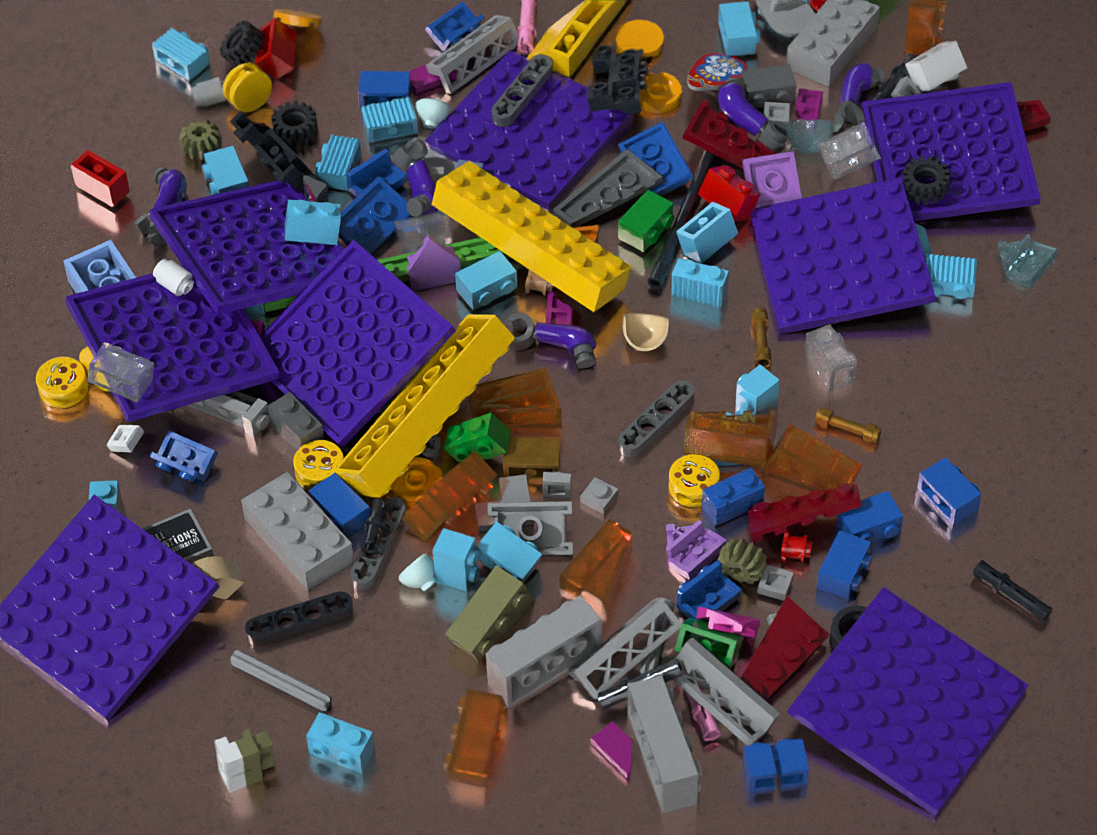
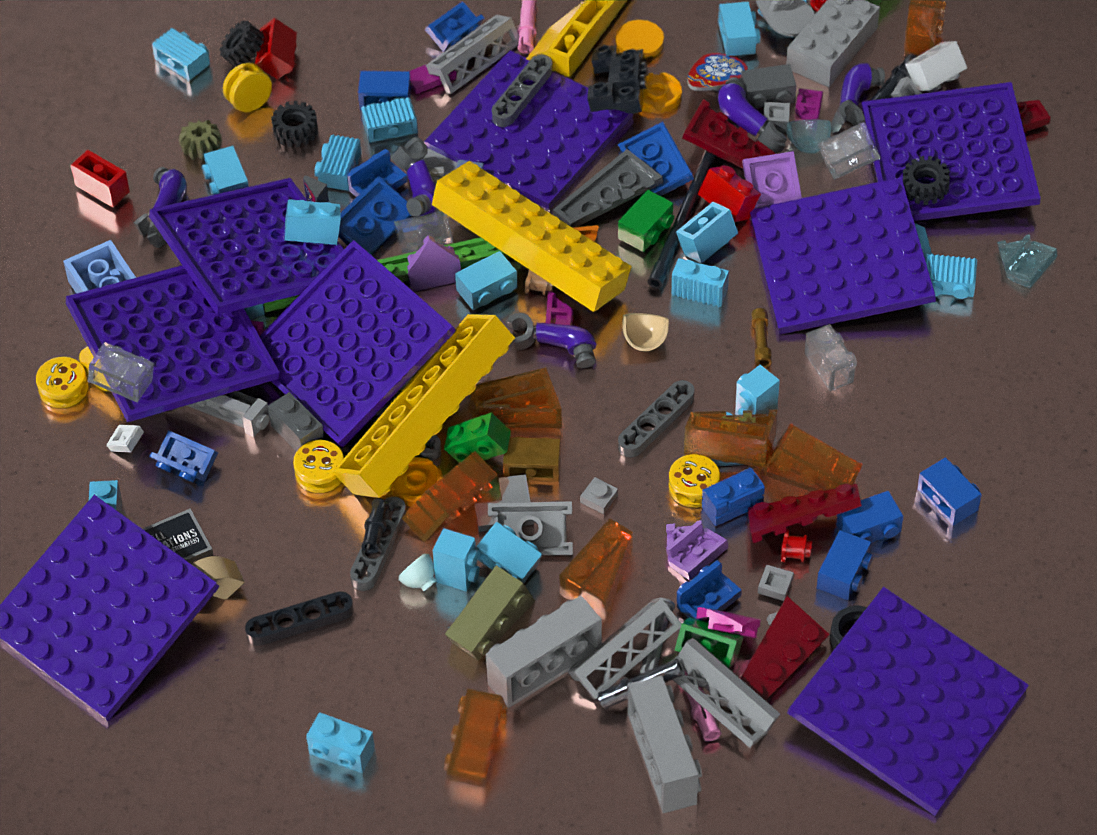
white brick [153,259,194,296] -> none
light grey brick [191,77,226,107] -> none
hips [215,729,275,793] -> none
black bracket [229,111,322,191] -> none
light grey axle [230,650,332,711] -> none
light grey brick [241,472,354,591] -> none
light orange tile [273,9,322,28] -> none
blue brick [309,473,370,539] -> none
light aqua brick [416,99,451,129] -> none
light grey plate [542,472,572,499] -> none
magenta tile [591,721,632,779] -> none
olive gear [718,538,767,584] -> none
blue piece [743,738,809,792] -> none
pearl gold bar [815,407,882,444] -> none
black pin [972,560,1053,623] -> none

